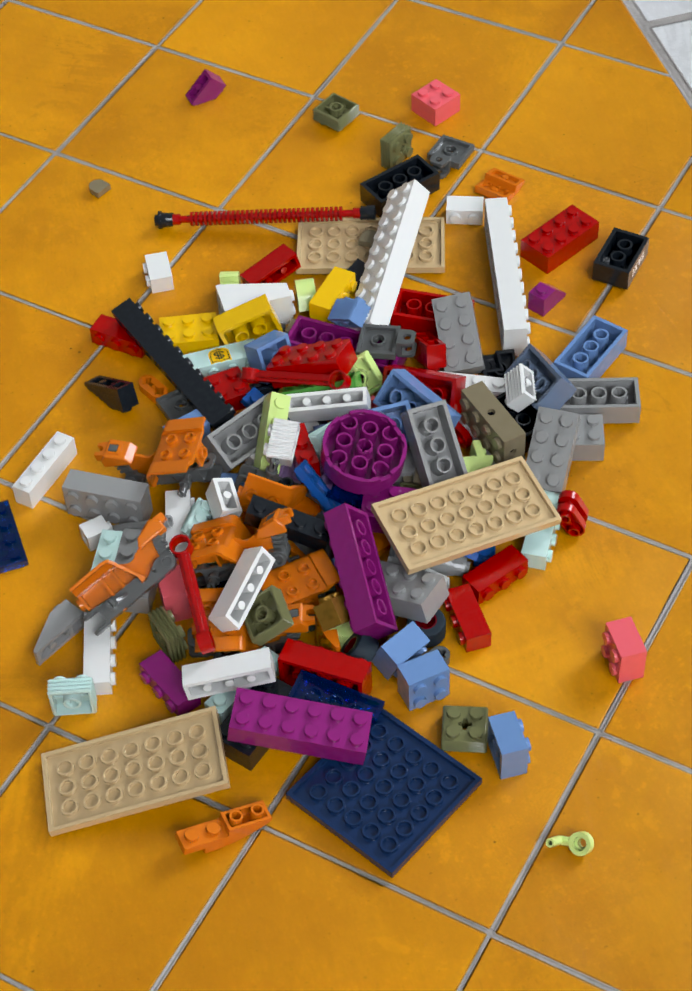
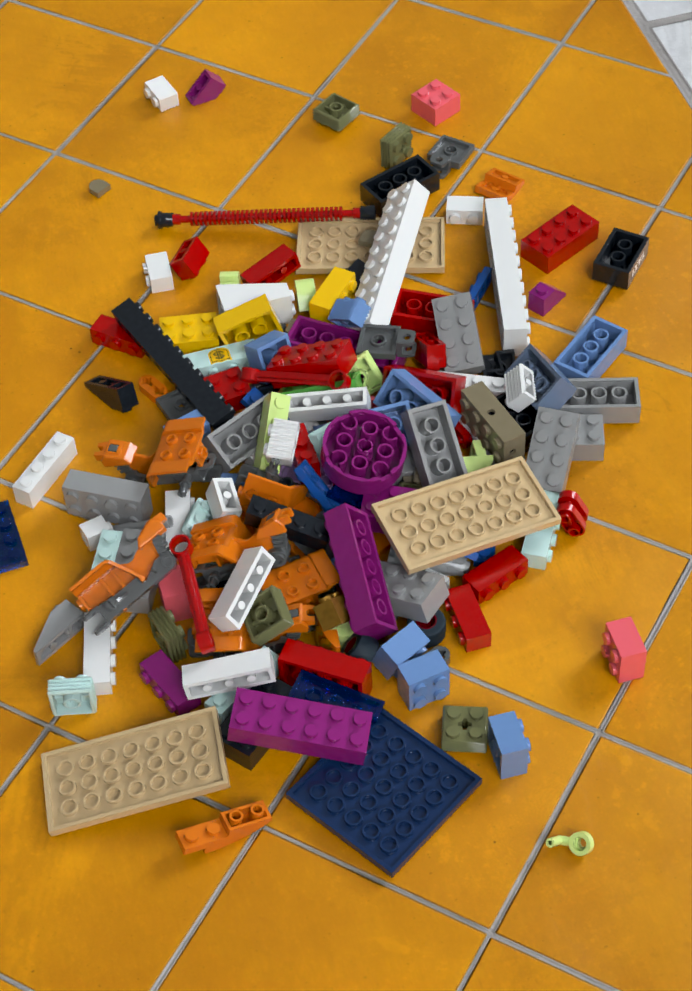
none -> white brick [143,75,179,112]
none -> red brick [169,236,210,281]
none -> blue plate [469,266,492,311]

